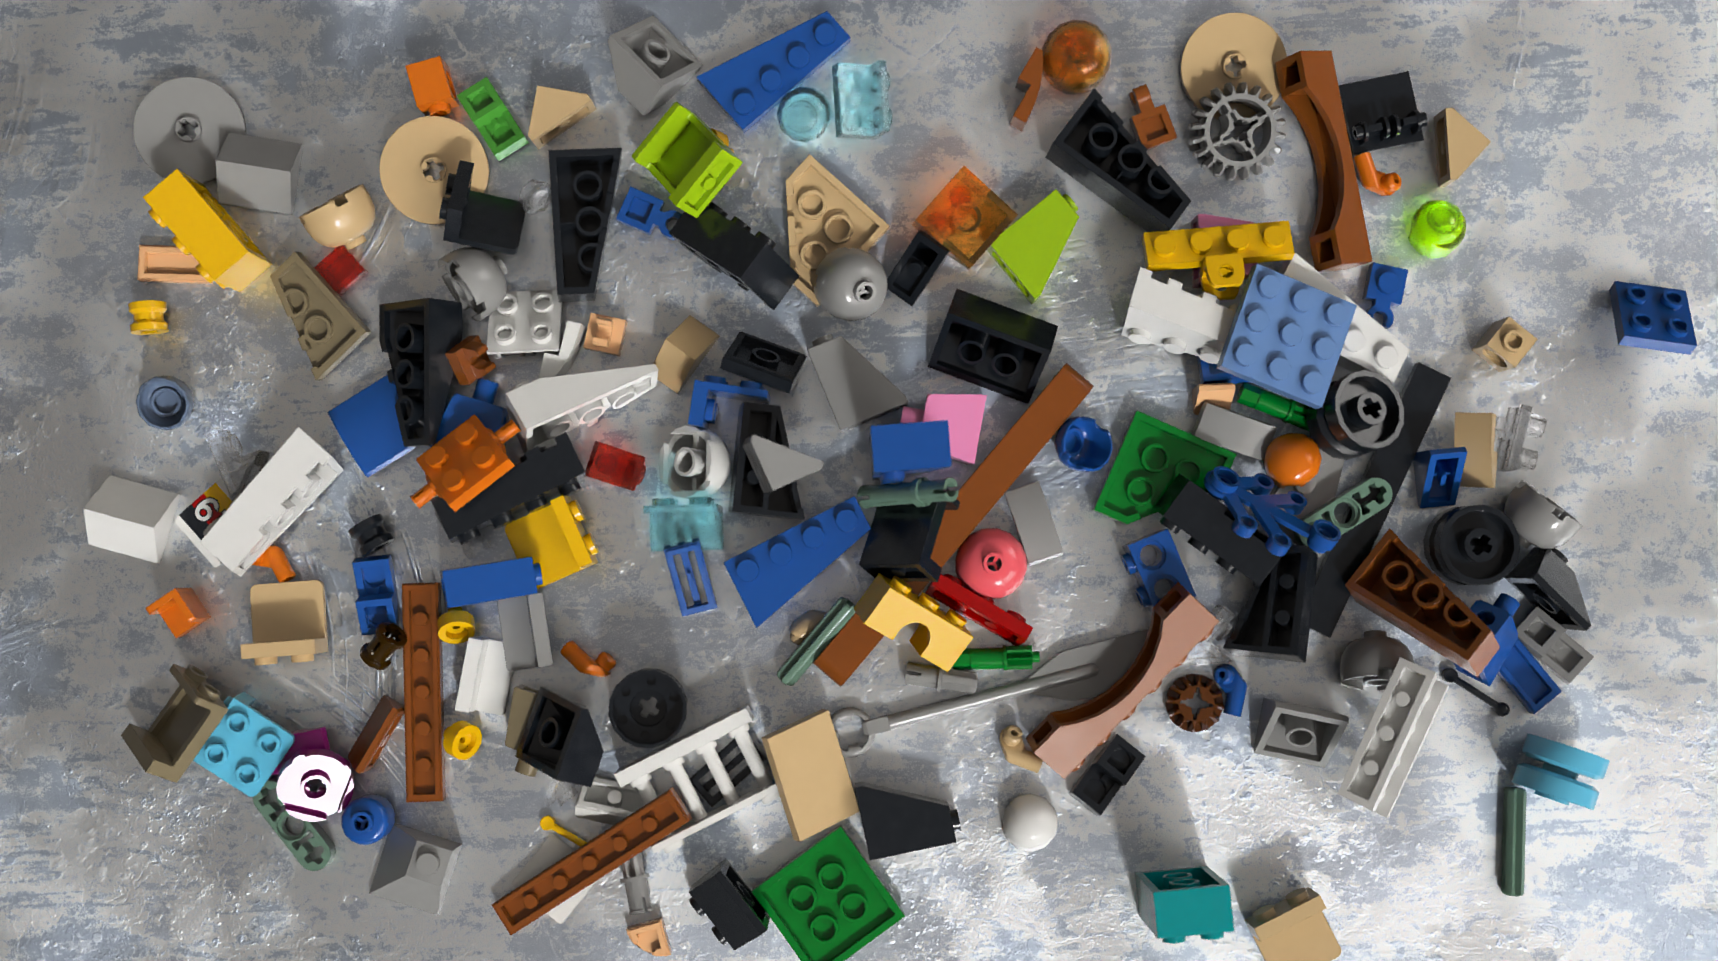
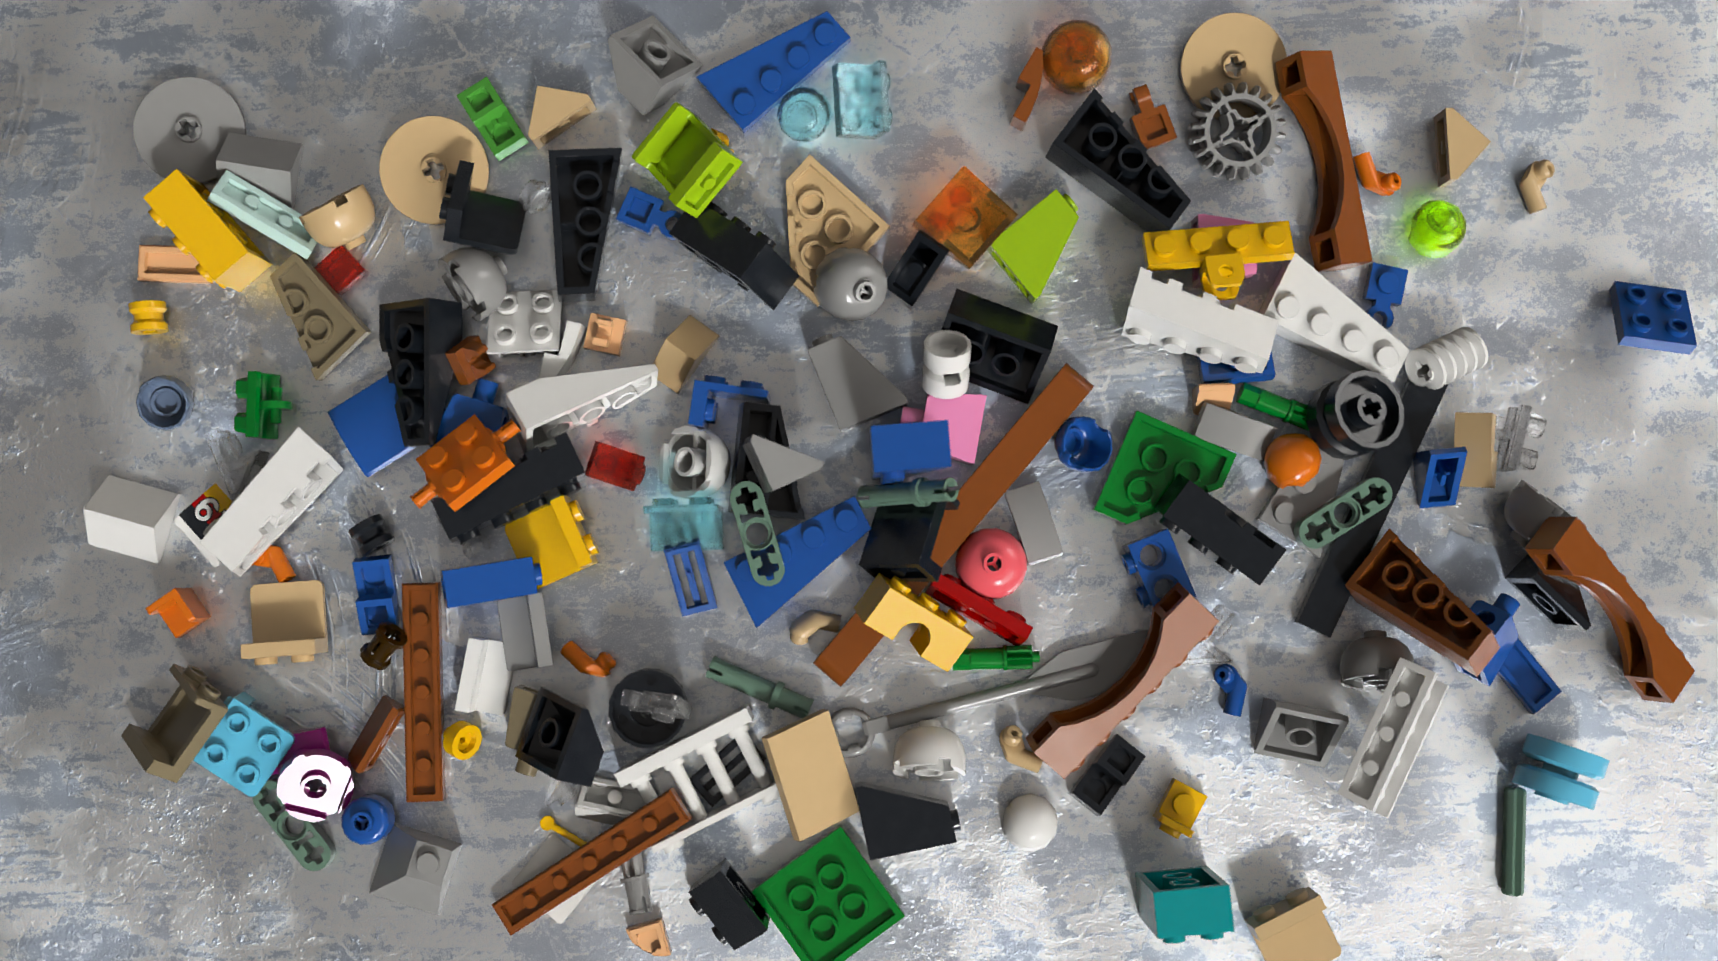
orange brick [405,56,460,116] -> none
yellow tile [437,606,475,644] -> none
black tile [720,331,807,393] -> none
sand green axle [777,597,856,686] -> none
light grey axle [905,661,978,694] -> none
reddish brown gear [1165,674,1224,732] -> none
blue plant [1204,466,1341,556] -> none
medium blue plate [1216,264,1357,409] -> none
black wedge [1223,545,1318,663] -> none
black hinge [1339,71,1428,155] -> none
black wheel [1423,505,1520,585] -> none
black hinge [1441,668,1510,717] -> none
tan brick [1472,317,1538,372] -> none
light grey slope [1516,606,1594,685] -> none
none -> light aqua plate [207,170,317,259]
none -> green hips [234,371,293,440]
none -> clear plate [620,690,692,723]
none -> sand green pin [705,656,814,718]
none -> sand green beam [730,481,785,586]
none -> white cylinder [892,720,966,781]
none -> white wheel [922,330,971,399]
none -> yellow bracket [1153,778,1208,839]
none -> white piece [1405,327,1488,390]
none -> tan arm [1519,160,1555,214]
none -> dark orange arch [1525,517,1695,703]

